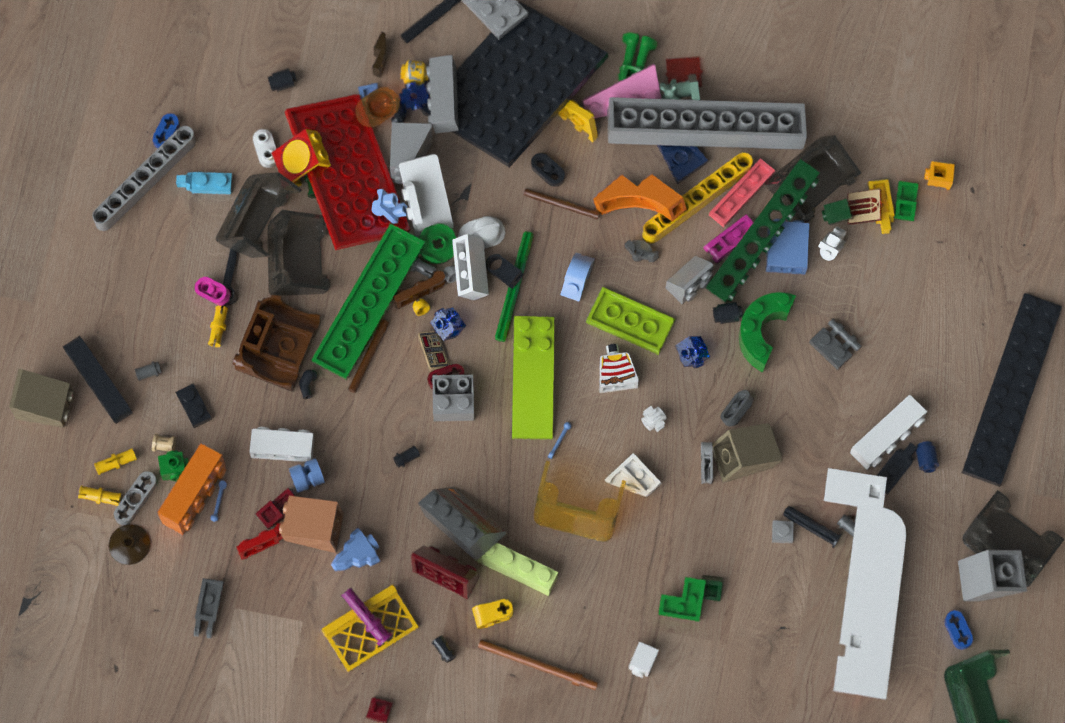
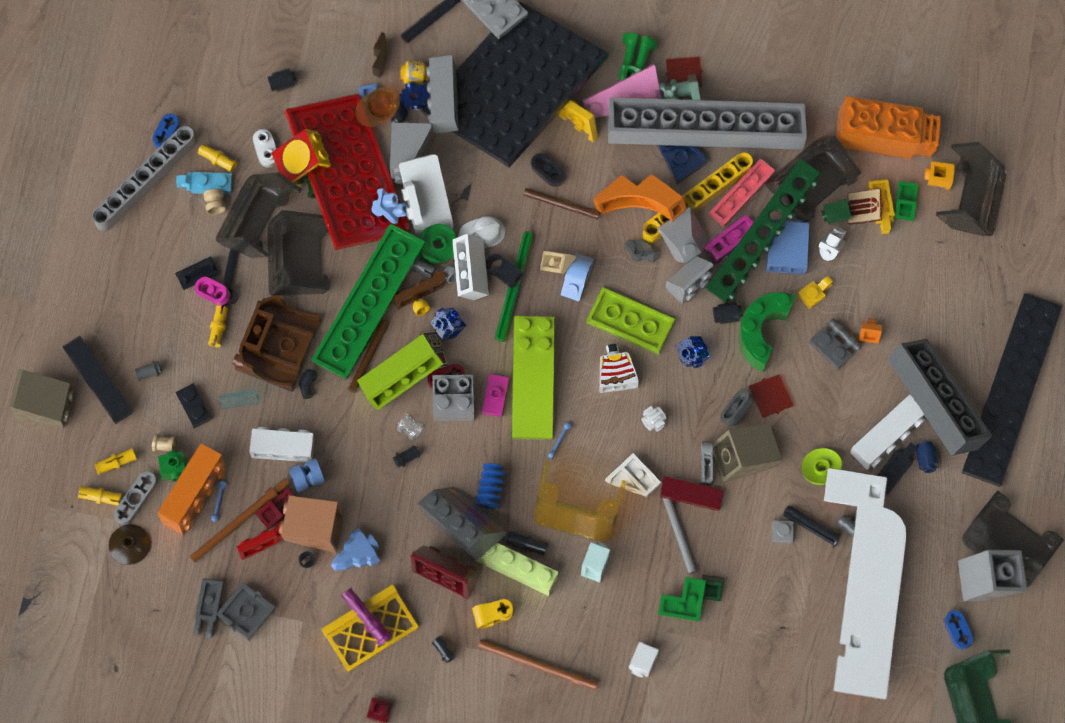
none -> black hinge [175,256,219,290]
none -> dark orange bar [189,478,290,563]
none -> yellow pin [198,143,237,173]
none -> tan wheel [203,188,226,215]
none -> dark grey plate [216,582,275,641]
none -> clear light blue piece [219,390,259,409]
none -> black hinge [298,551,315,568]
none -> lime brick [357,334,443,411]
none -> clear wheel [396,414,424,442]
none -> blue piece [475,463,507,509]
none -> dark pink plate [482,374,509,417]
none -> black axle [507,531,548,556]
none -> tan slope [540,251,576,274]
none -> light aqua brick [581,542,610,582]
none -> light grey slope [658,206,709,263]
none -> dark red tile [659,476,723,511]
none -> light grey bar [663,498,697,574]
none -> clear red piece [749,375,793,418]
none -> yellow plate [797,276,833,309]
none -> lime dish [801,448,842,485]
none -> orange piece [834,96,941,159]
none -> orange tile [859,318,882,344]
none -> dark grey brick [888,339,992,456]
none -> clear smoke windscreen [936,142,1006,236]

